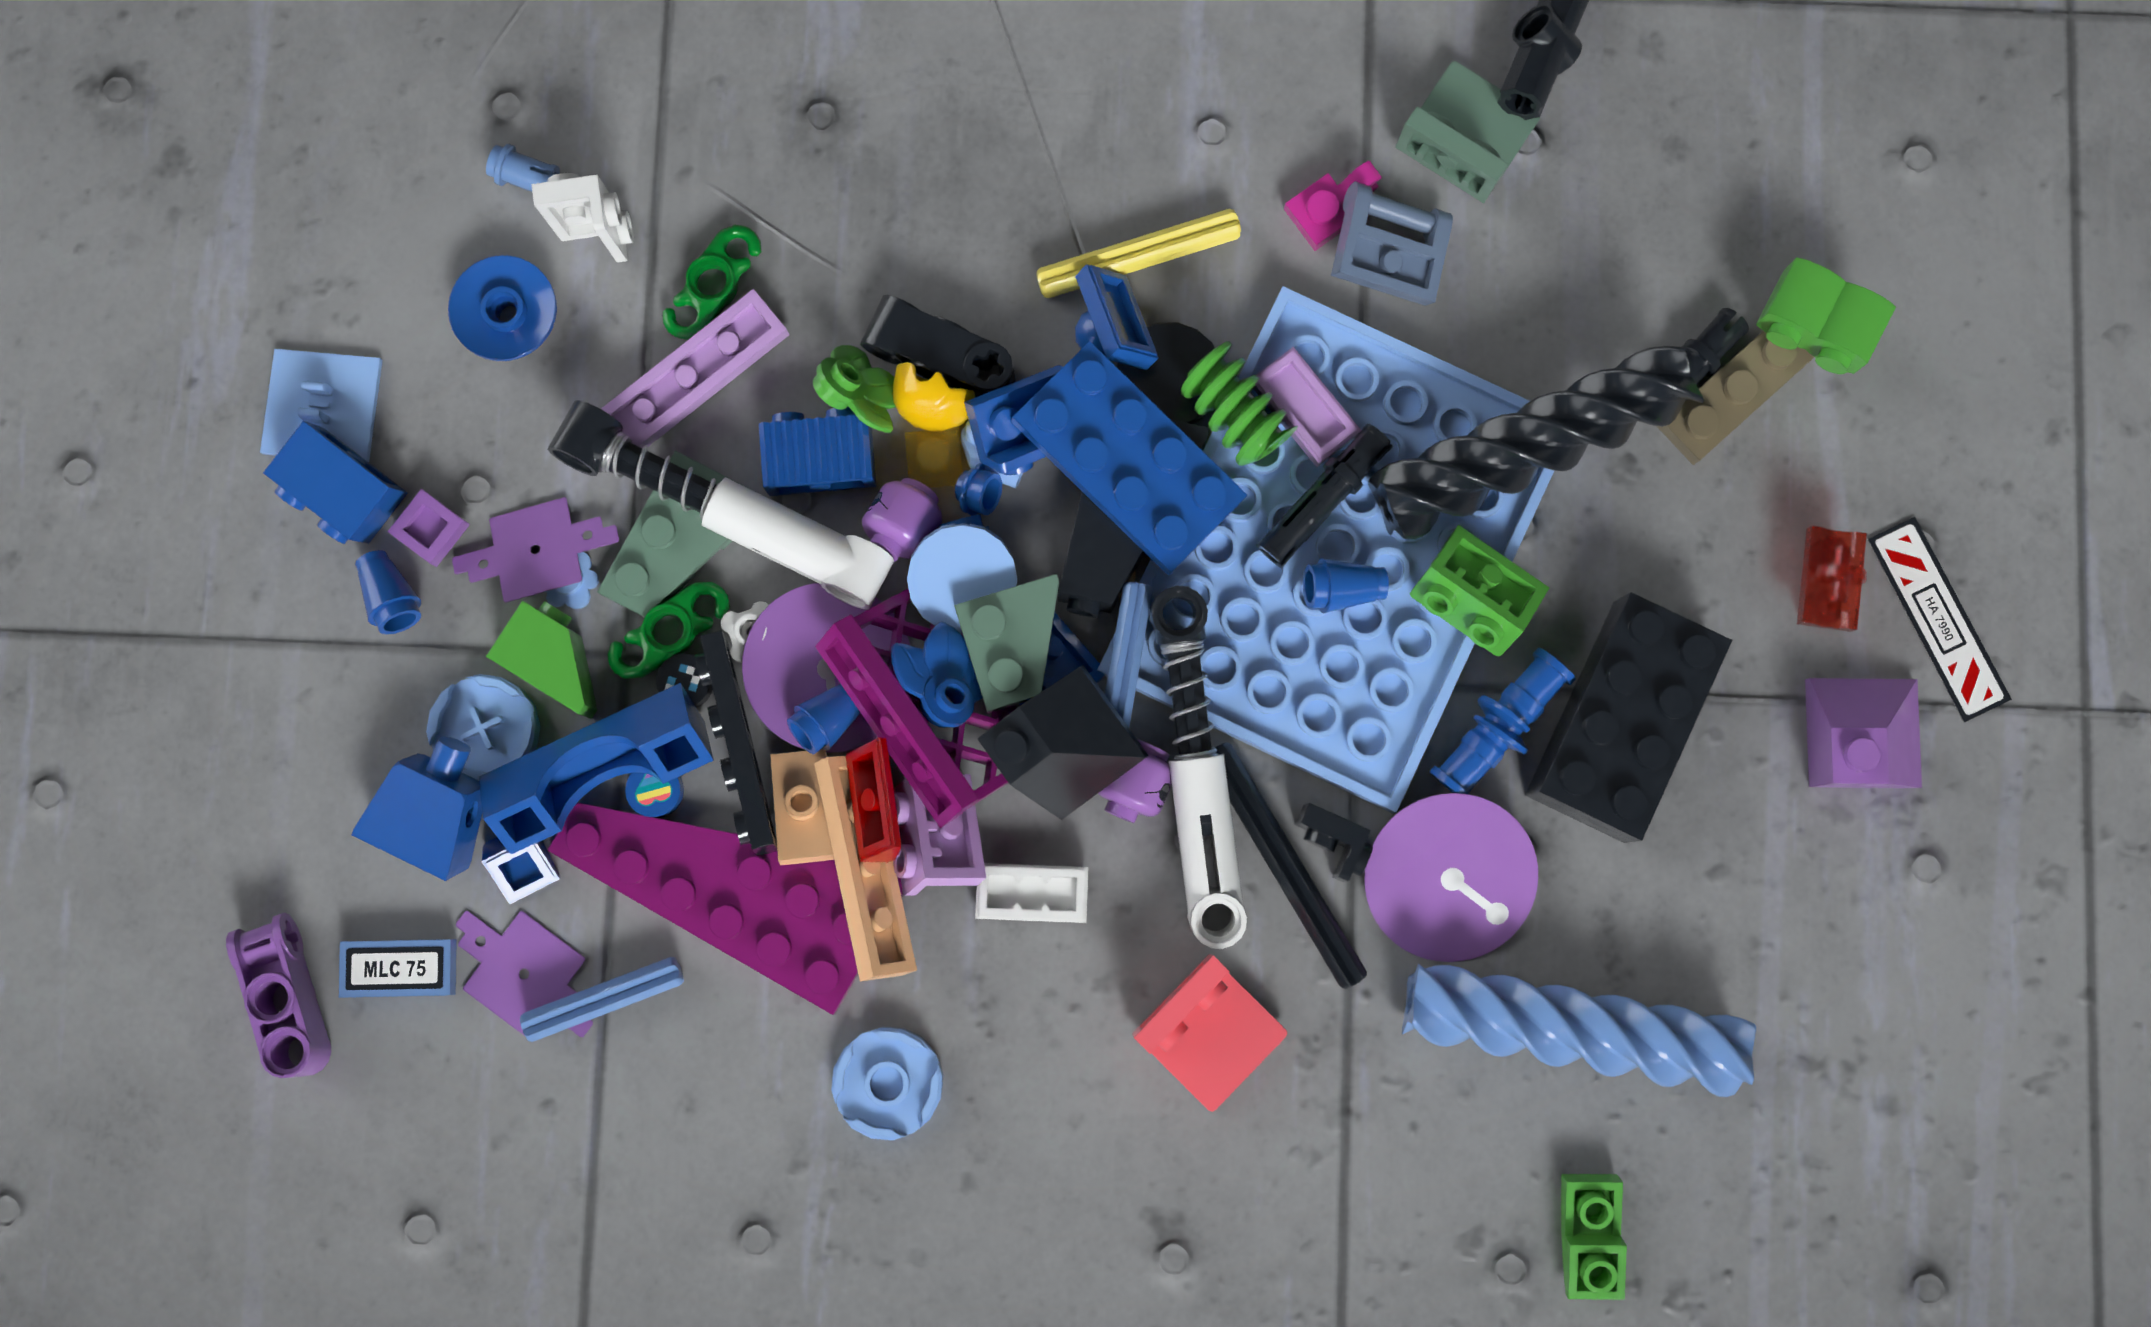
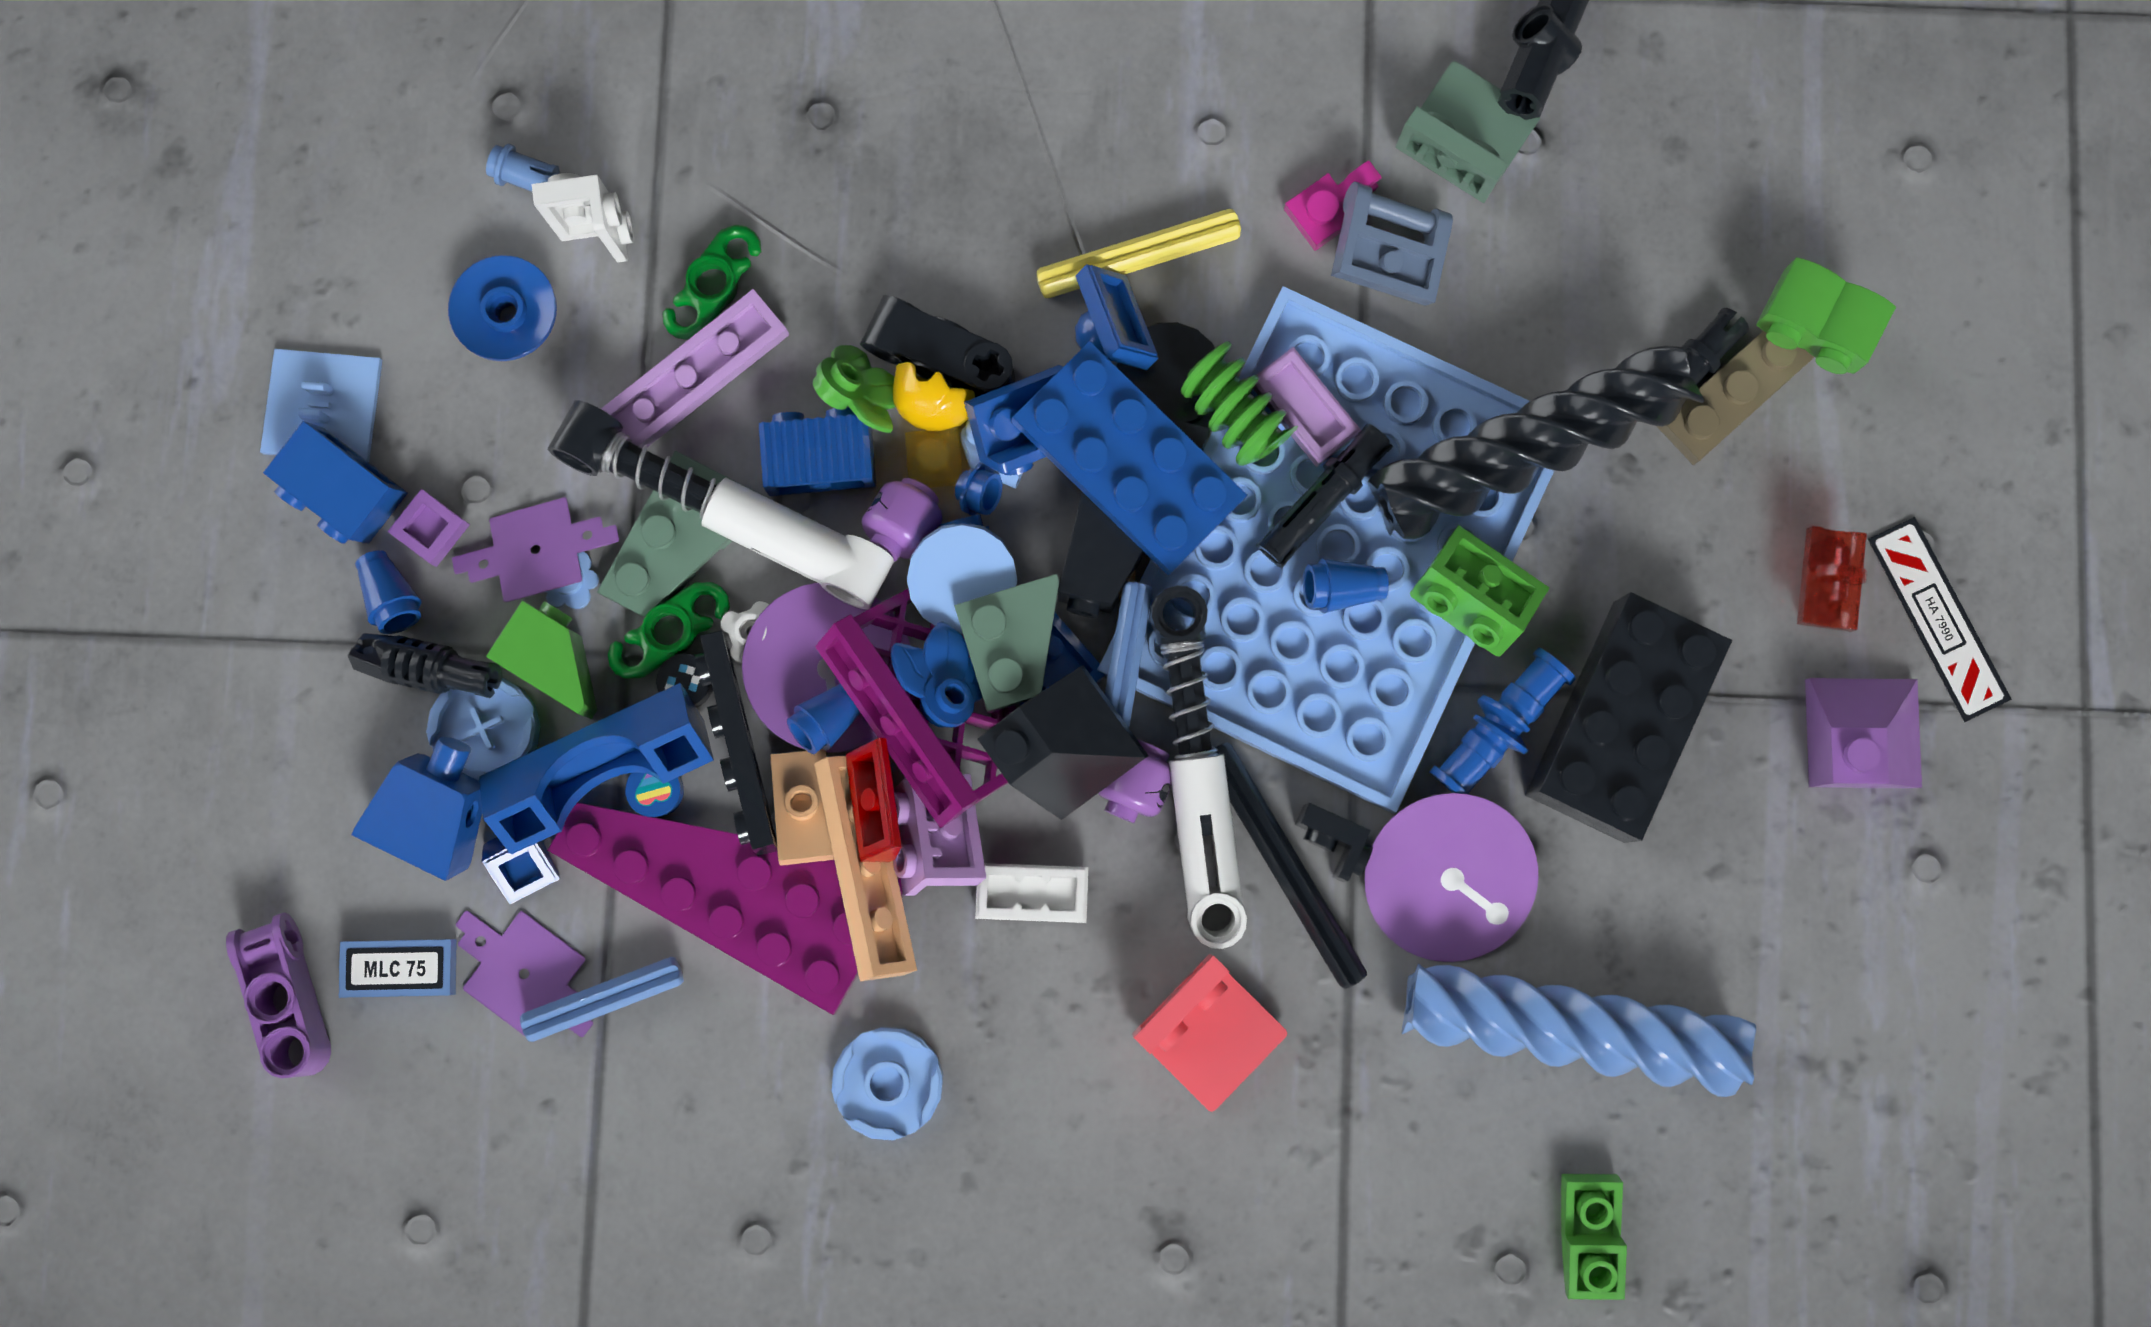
none -> black hinge [348,633,502,698]

